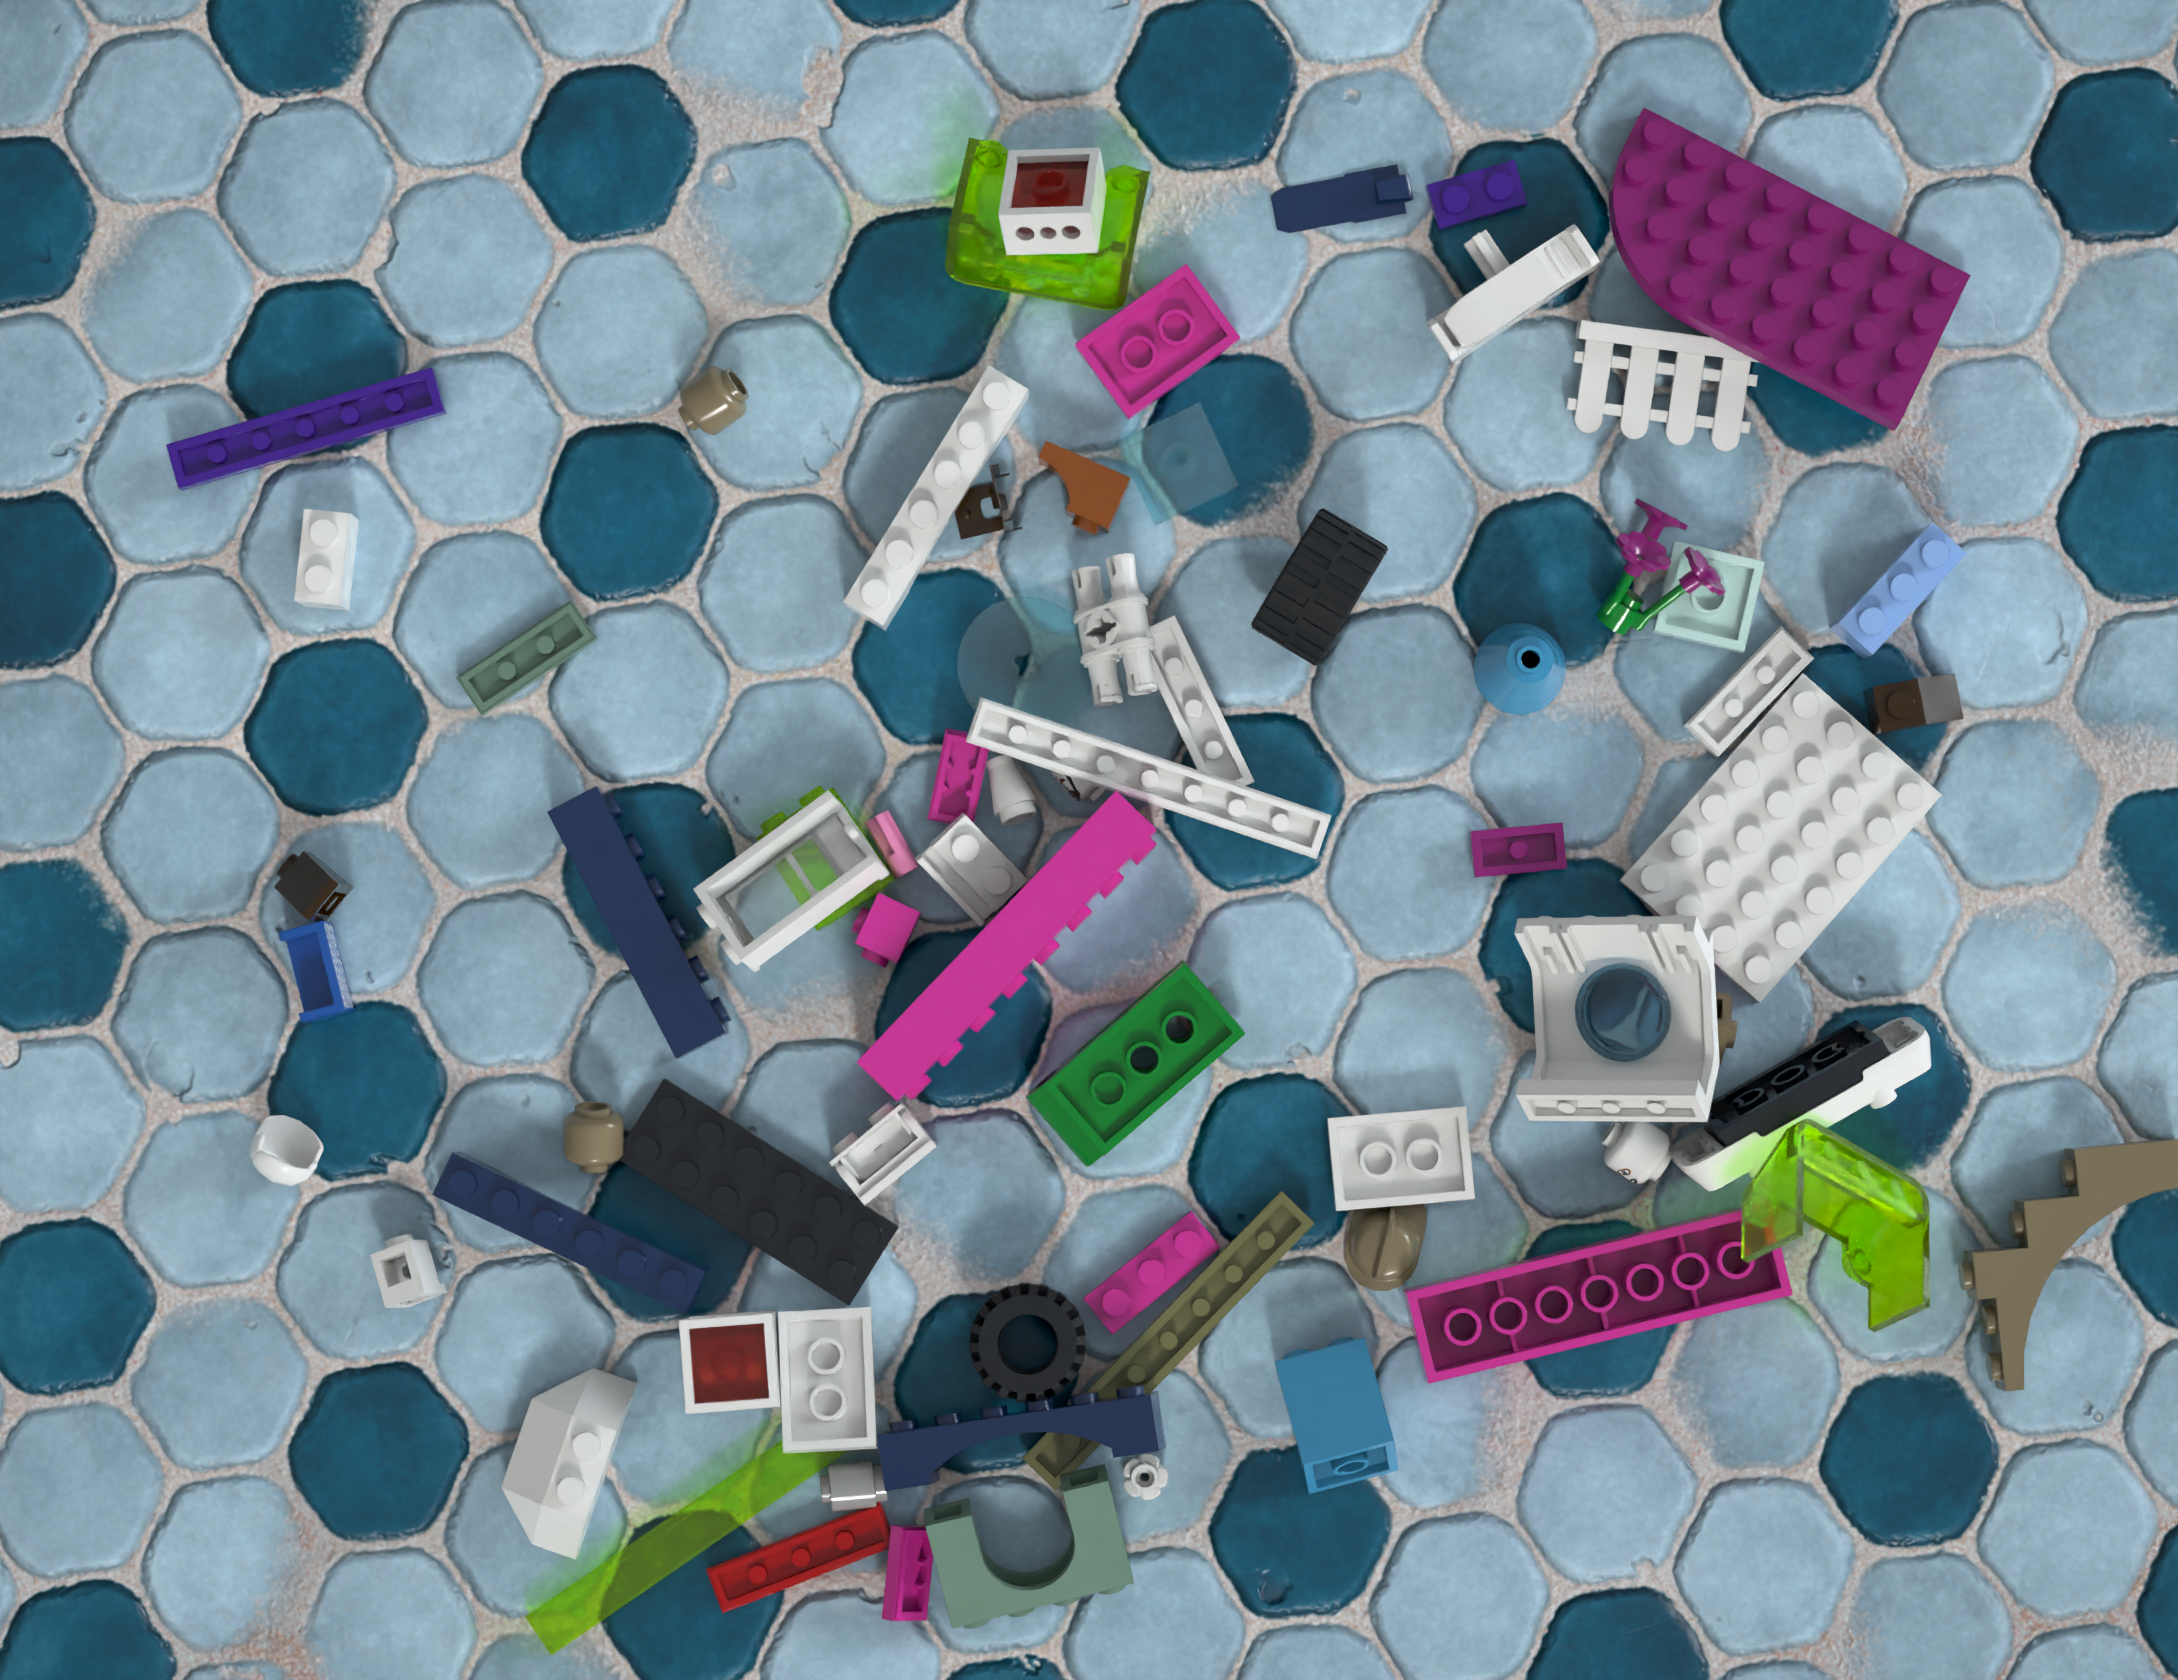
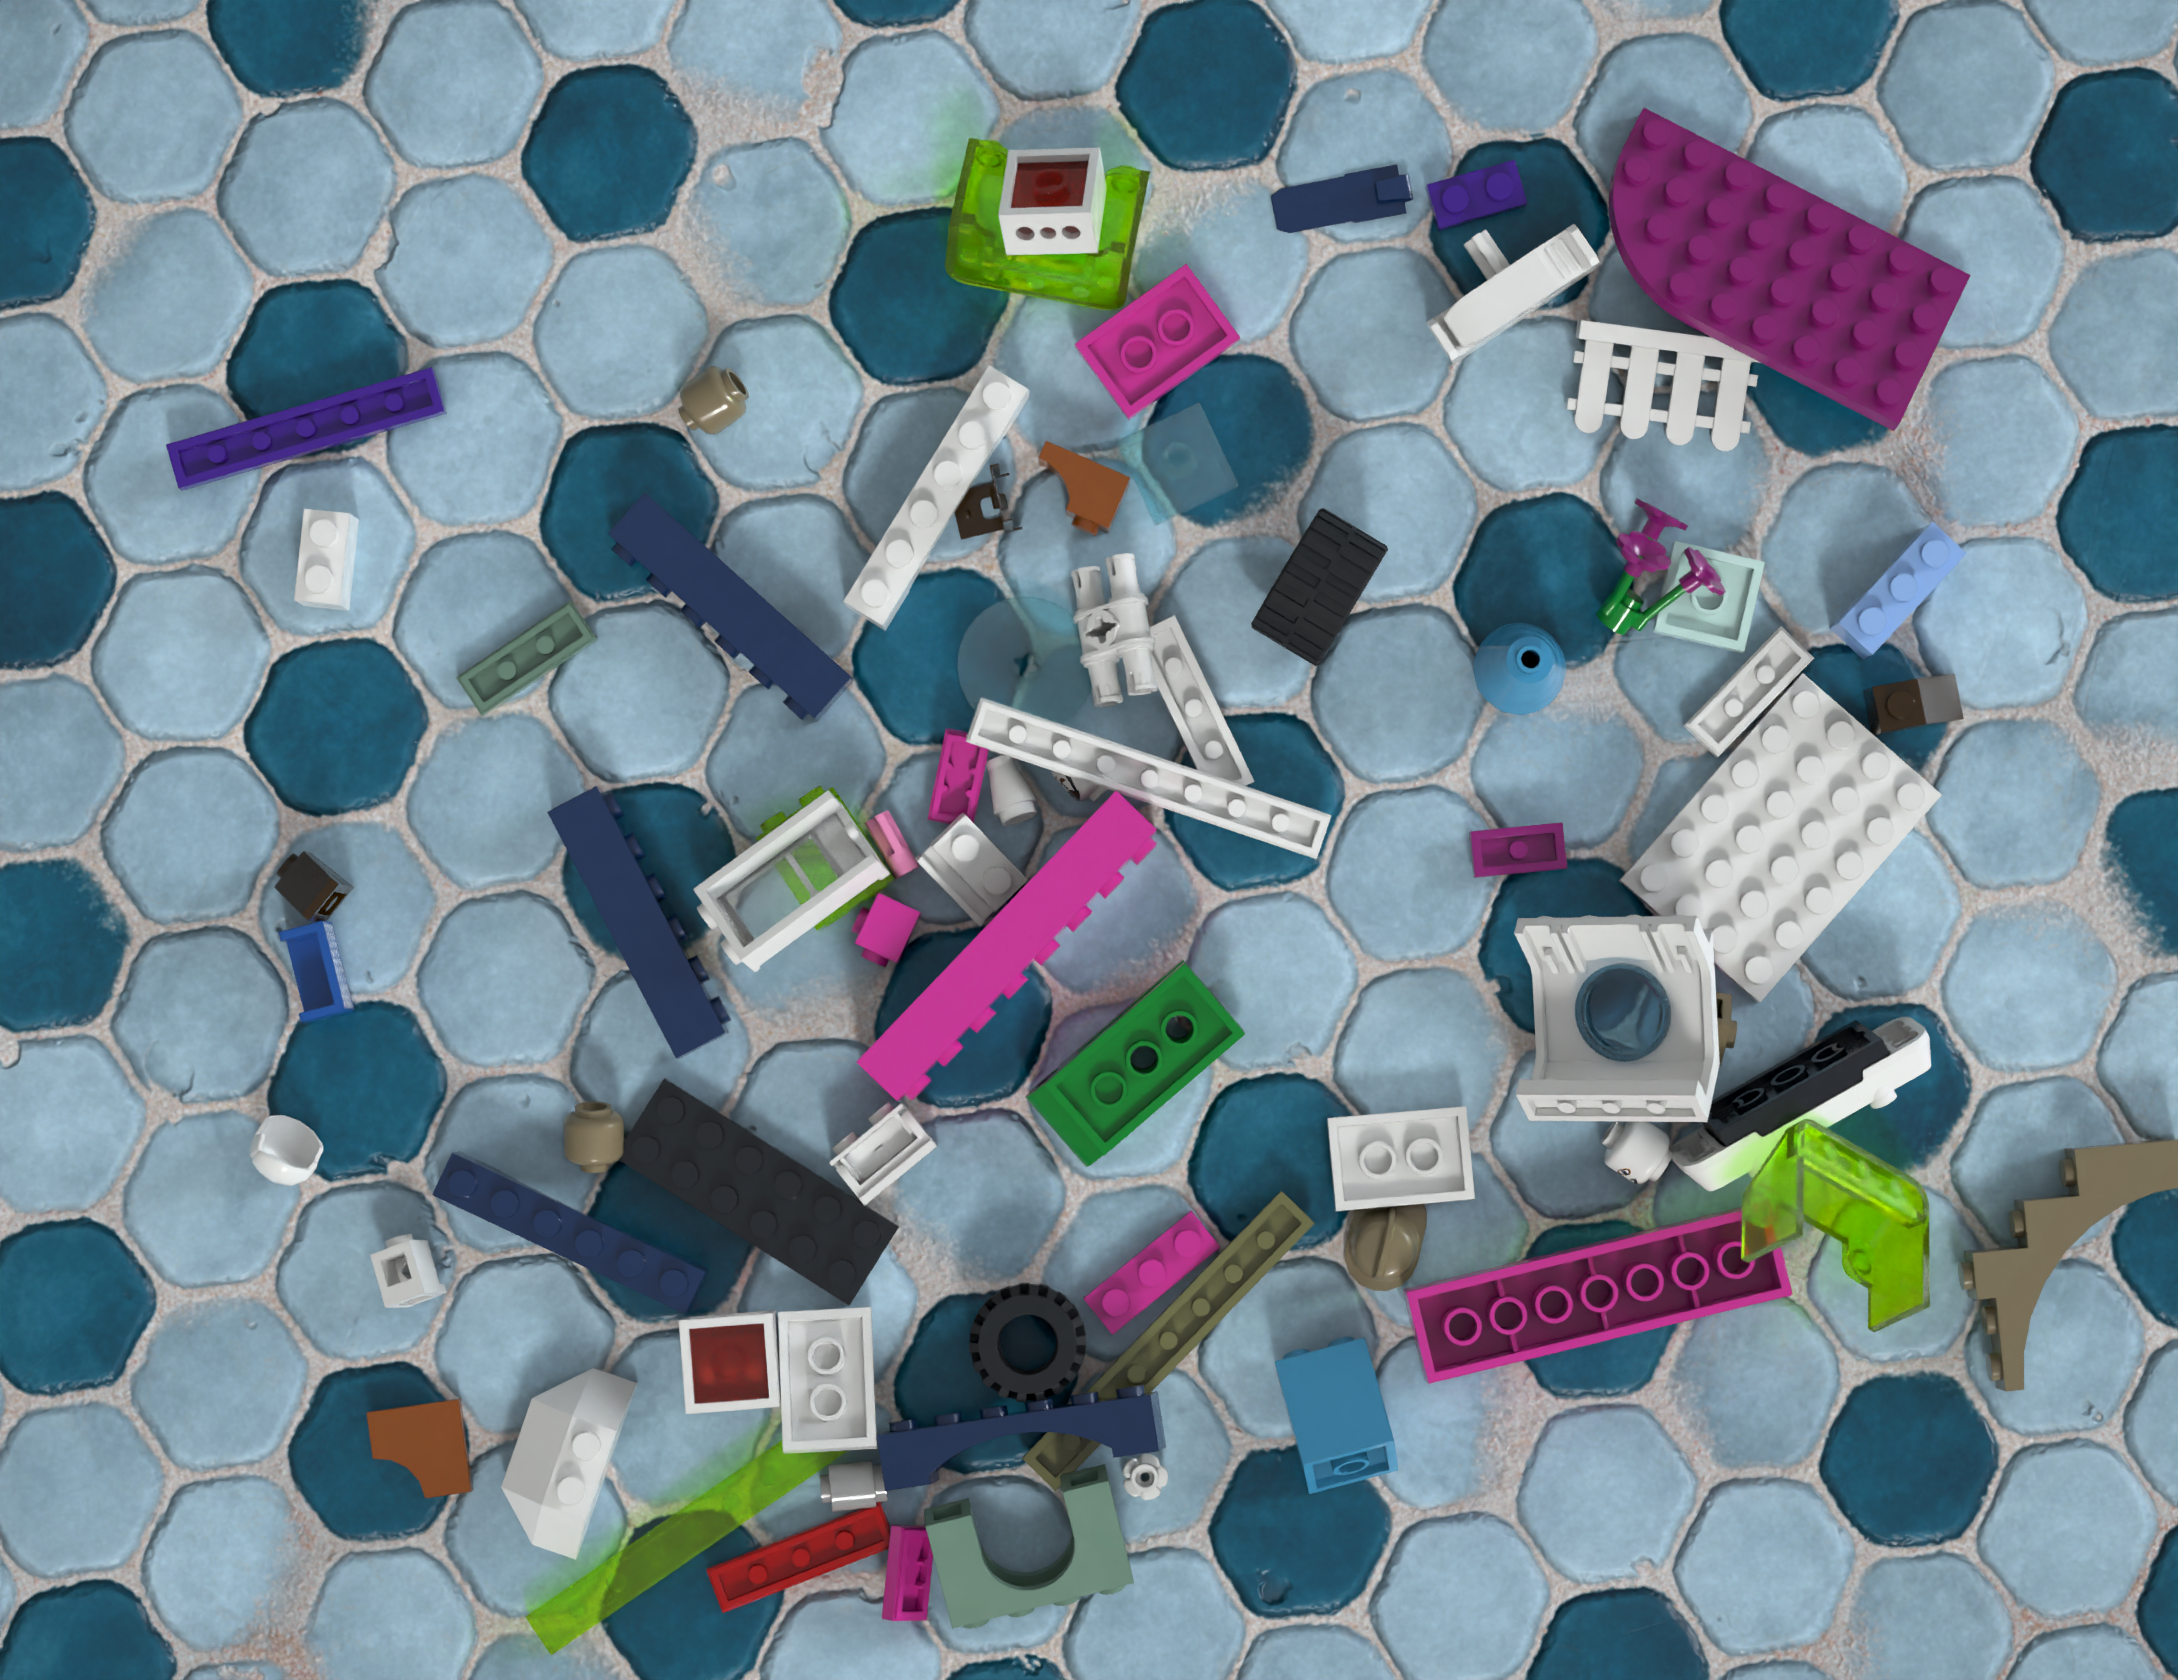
none -> dark orange tile [366,1398,473,1498]
none -> dark blue brick [608,493,854,721]

